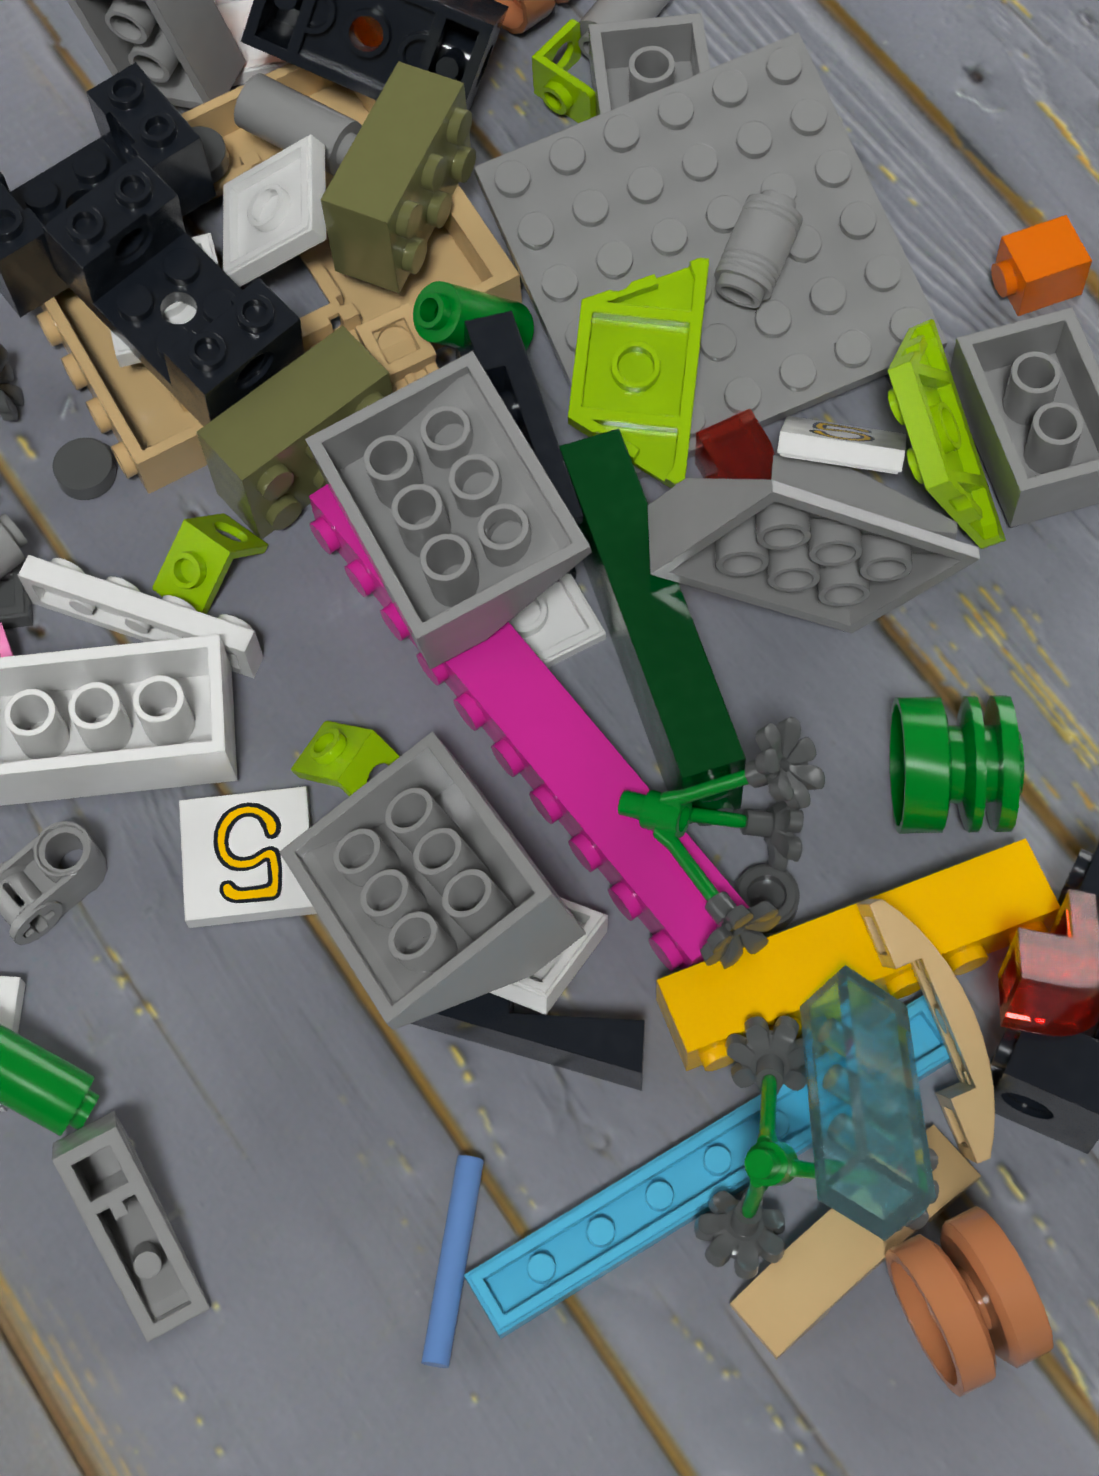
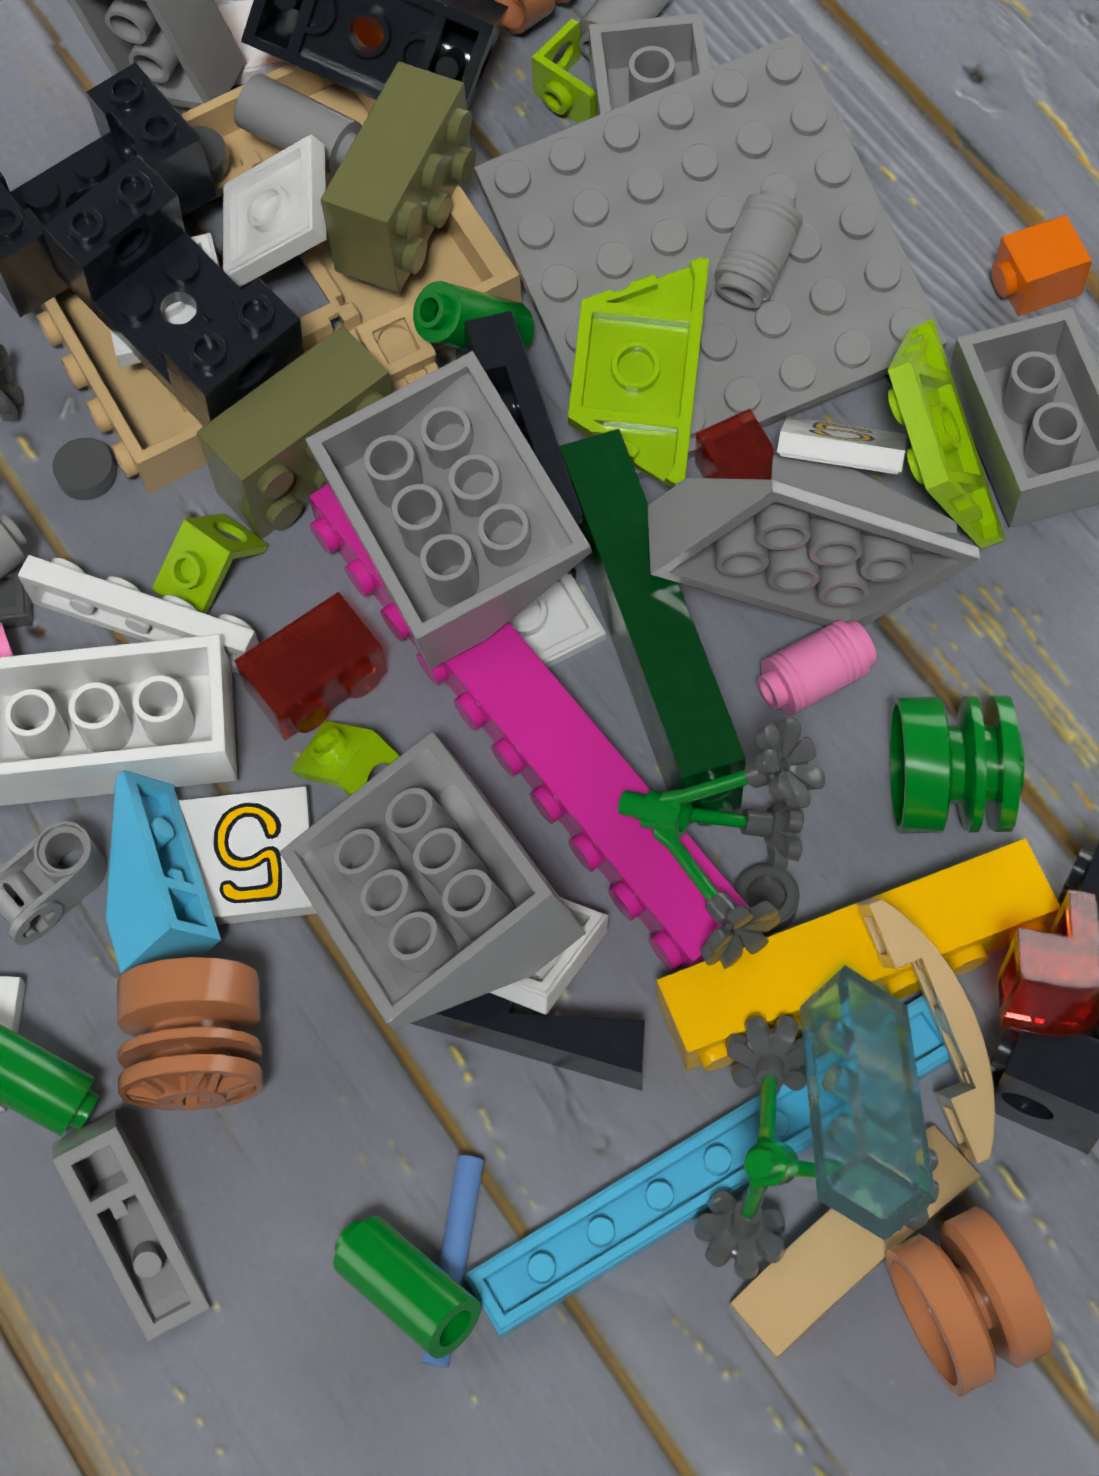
none -> medium azure slope [106,770,221,973]
none -> nougat wheel [117,957,264,1110]
none -> clear red brick [234,592,388,741]
none -> green brick [333,1216,481,1359]
none -> bright pink head [757,620,877,716]

